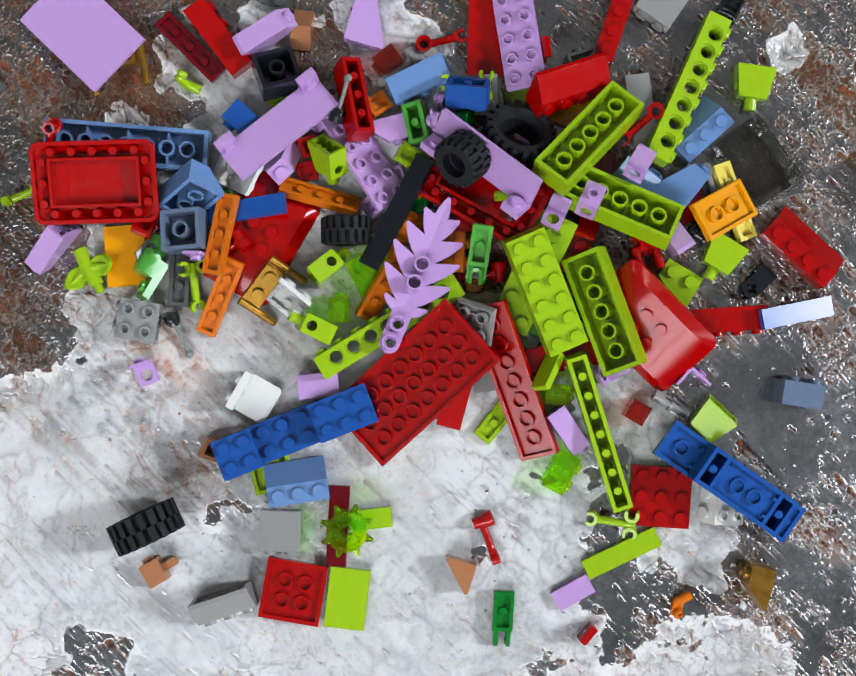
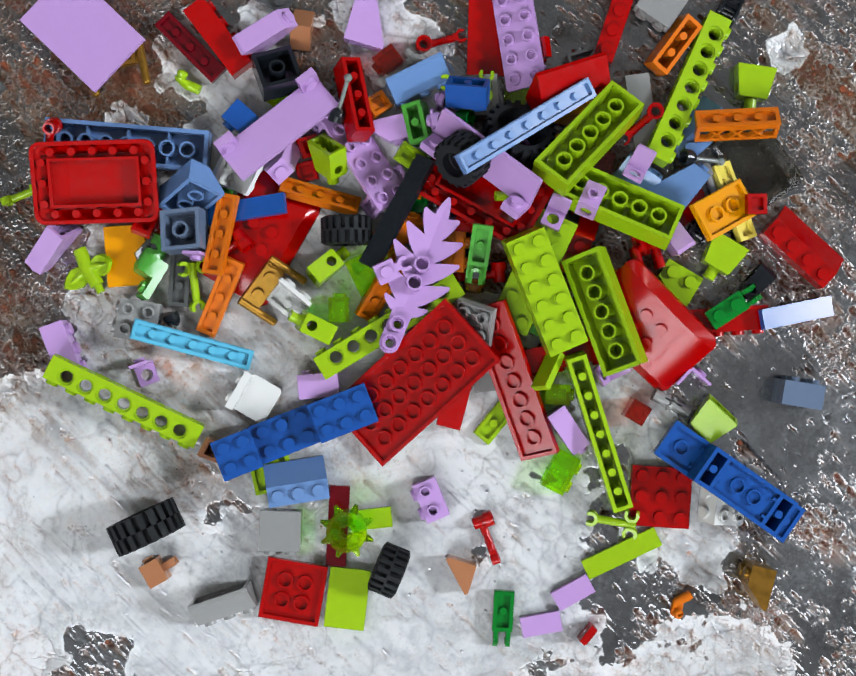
none -> lavender brick [39,320,88,381]
none -> lime brick [42,353,205,449]
none -> medium azure tile [129,318,254,370]
none -> black tyre [368,542,410,599]
none -> lavender plate [372,255,411,285]
none -> lavender brick [410,475,450,524]
none -> medium blue tile [454,77,597,175]
none -> lavender tile [519,610,563,638]
none -> orange brick [643,13,703,77]
none -> black hinge [679,149,725,166]
none -> orange fence [693,107,781,142]
none -> green hinge [704,283,763,330]
none -> red plate [745,193,767,215]

